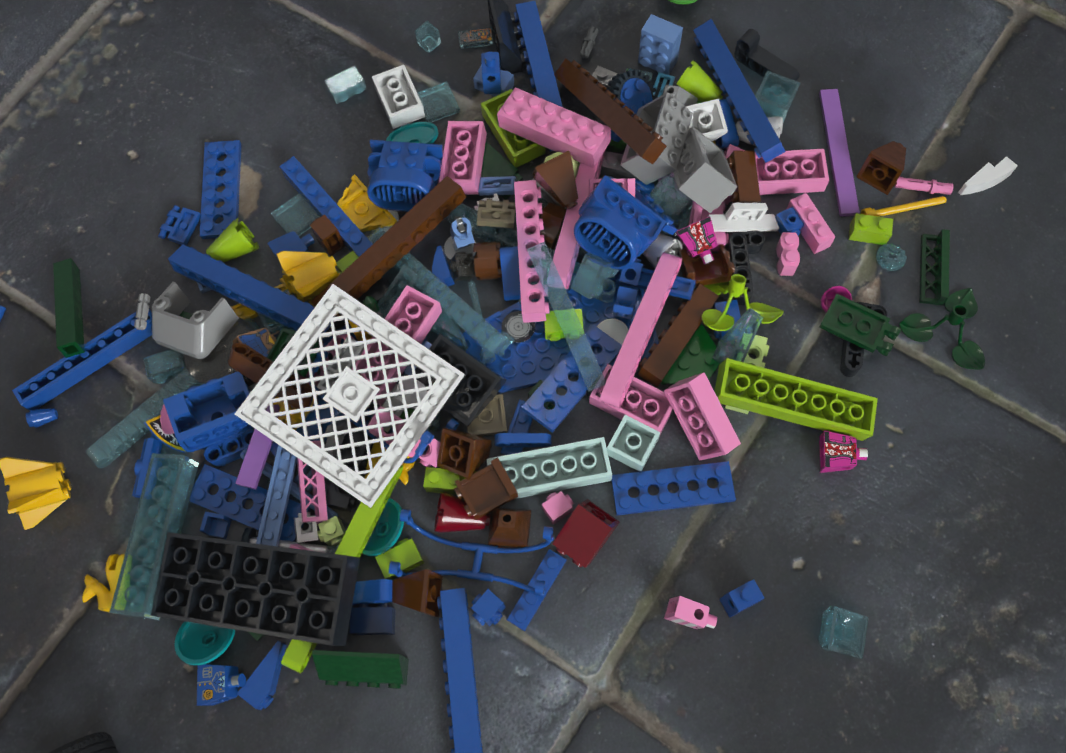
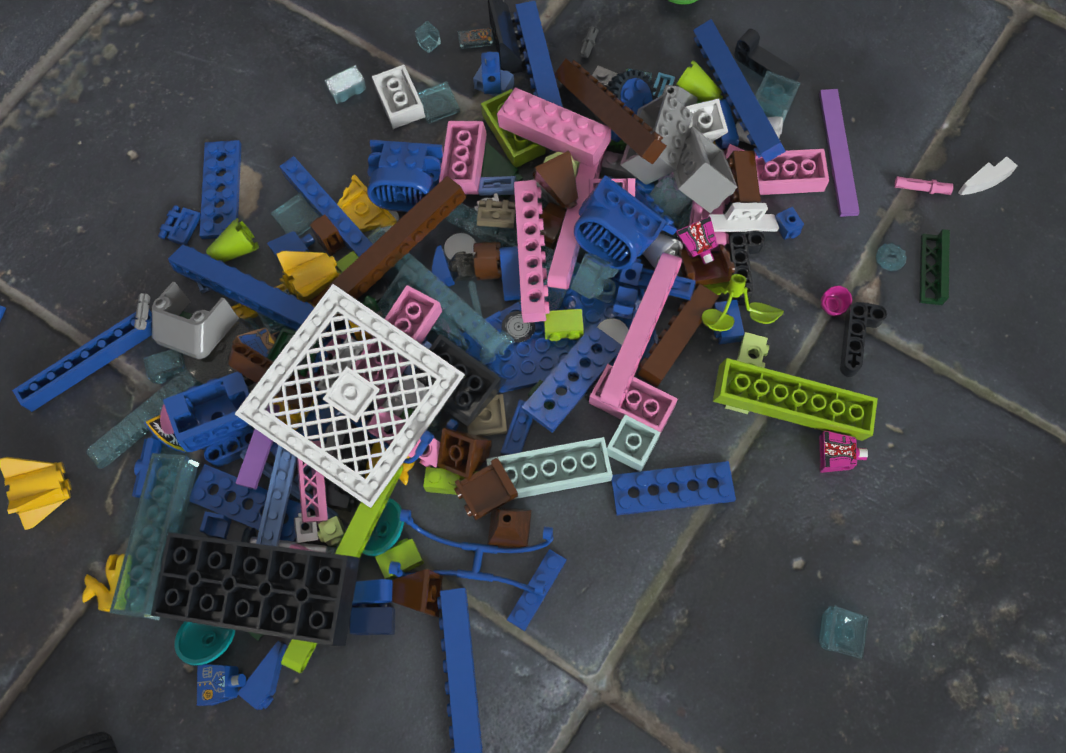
blue cone [26,408,58,428] -> none
dark green brick [53,258,85,358] -> none
dark green slope [312,650,409,689] -> none
teal dish [386,122,439,144] -> none
dark red cone [434,492,491,533] -> none
medium blue plate [450,216,475,251] -> none
blue brick [471,589,506,627] -> none
blue beam [494,433,552,447] -> none
clear light blue tile [527,242,606,392] -> none
bright pink brick [542,491,574,525] -> none
dark red slope [552,499,620,568] -> none
medium blue brick [638,14,683,75] -> none
green wing [661,325,724,385] -> none
bright pink brick [664,372,741,461] -> none
bright pink torso [664,596,717,629] -> none
clear light blue slope [712,308,763,364] -> none
blue torso [719,579,764,618] -> none
bright pink brick [776,232,800,276] -> none
bright pink brick [787,193,835,254] -> none
dark green tile [819,294,902,356] -> none
lime brick [848,213,893,245] -> none
reddish brown slope [857,141,906,195] -> none
yellow piece [861,196,947,217] -> none
dark green plant [899,288,985,370] -> none

